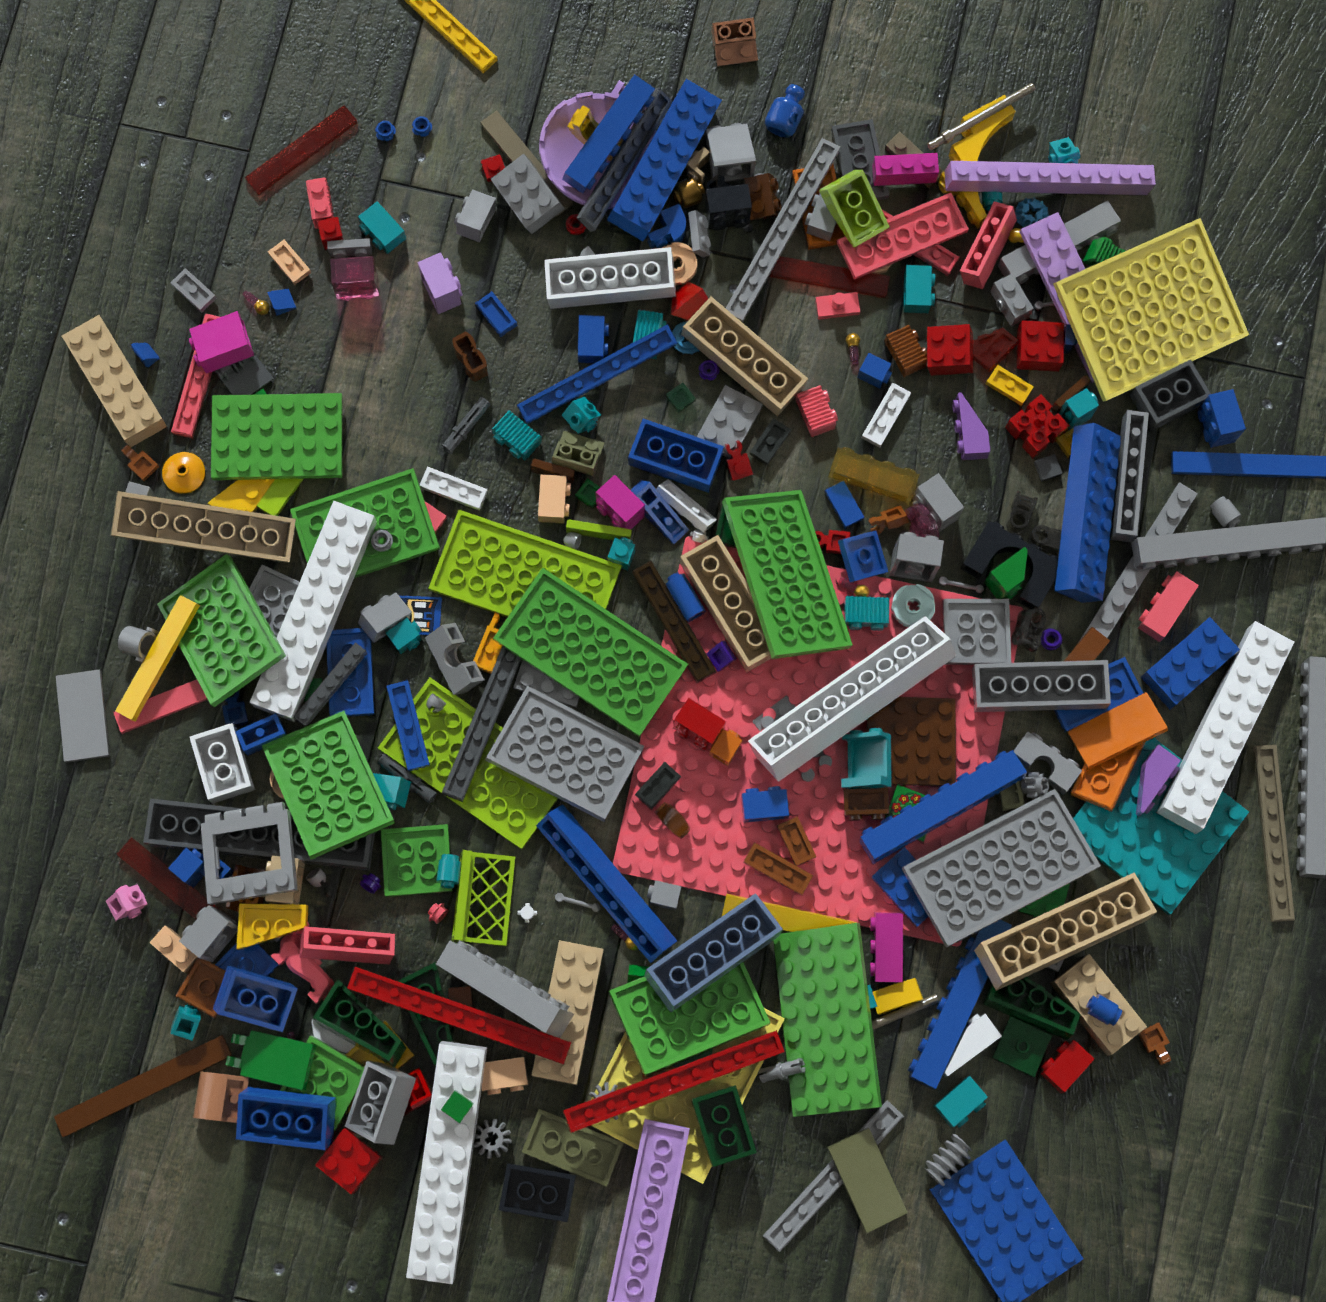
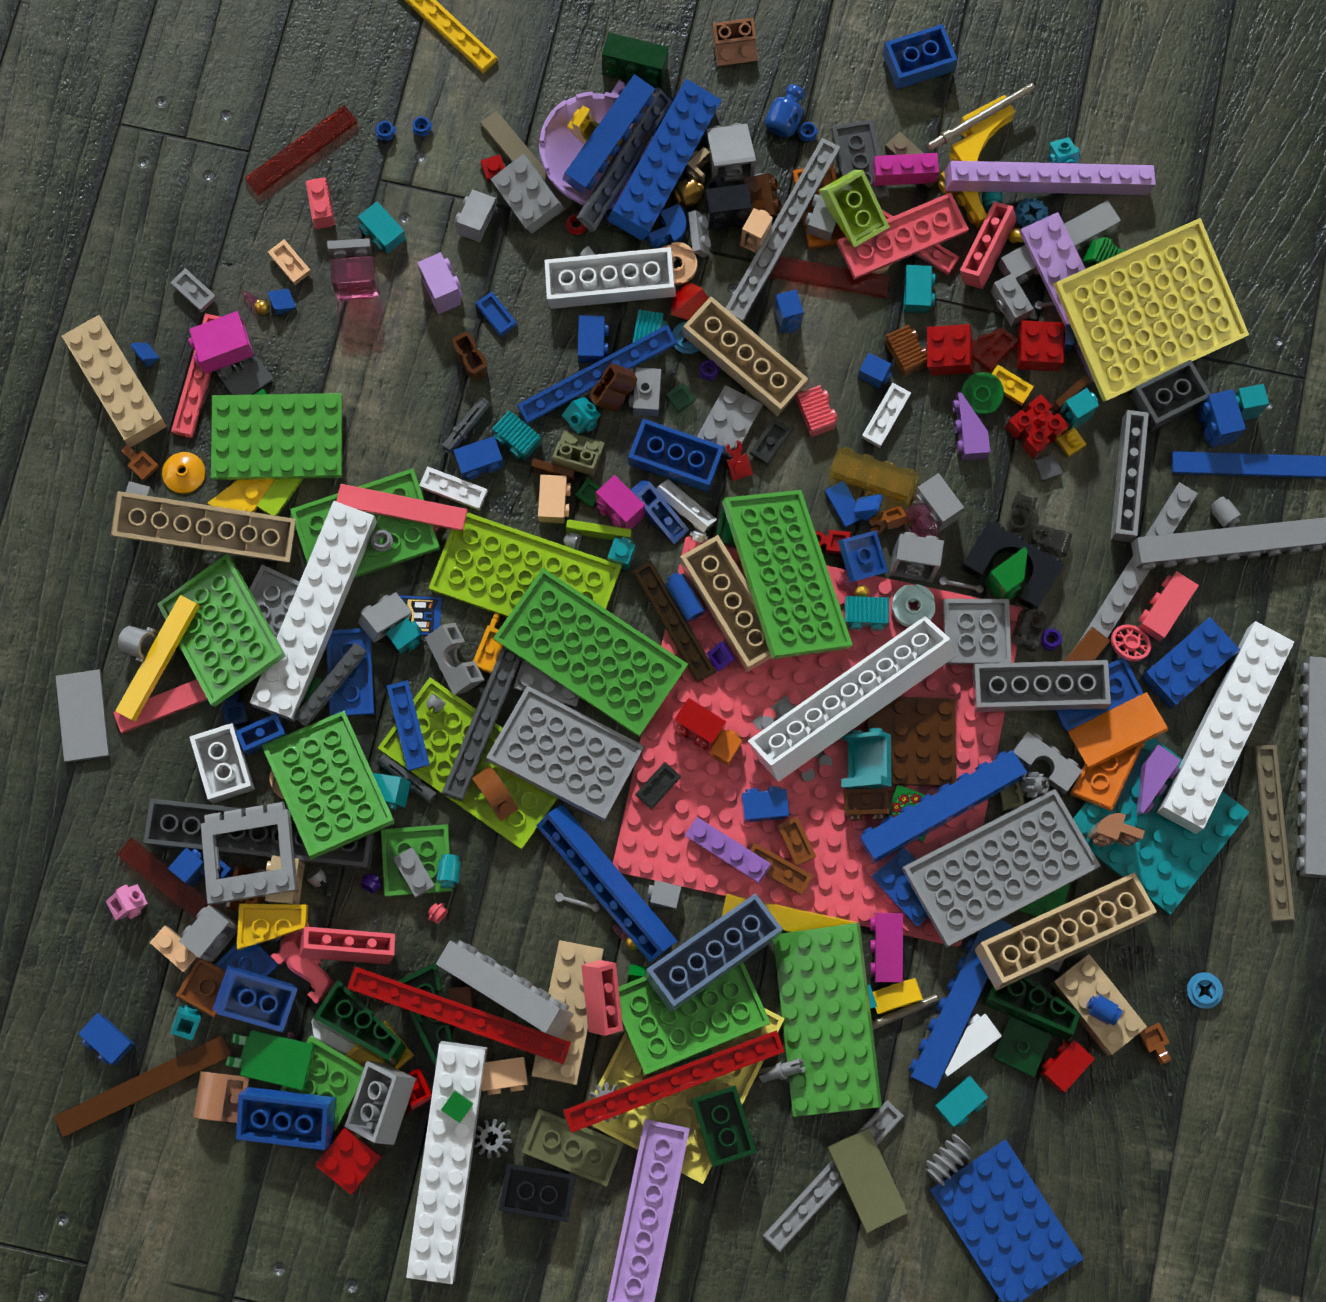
red brick [317,217,344,250] -> none
lime fence [452,850,515,946] -> none
white piece [517,903,537,923] -> none
reddish brown helmet [655,802,690,839] -> none
coral tile [815,292,860,320] -> none
piece [846,333,860,366] -> none
blue brick [1055,423,1121,603] -> none
none -> blue brick [78,1013,135,1065]
none -> coral tile [336,484,468,532]
none -> light grey plate [393,847,435,898]
none -> blue brick [453,436,504,480]
none -> dark orange brick [472,766,519,821]
none -> coral brick [581,960,623,1036]
none -> reddish brown brick [590,363,637,412]
none -> dark green brick [602,32,669,88]
none -> light grey brick [629,367,661,416]
none -> medium lavender plate [685,817,772,884]
none -> light nougat brick [740,208,773,253]
none -> blue brick [773,290,804,333]
none -> blue plate [797,122,818,142]
none -> blue slope [854,494,883,521]
none -> blue brick [882,24,957,89]
none -> green tile [961,372,1004,415]
none -> nougat brick [1088,813,1145,847]
none -> coral wheel [1111,625,1151,661]
none -> dark azure gear [1187,972,1223,1009]
none -> teal brick [1235,384,1269,420]

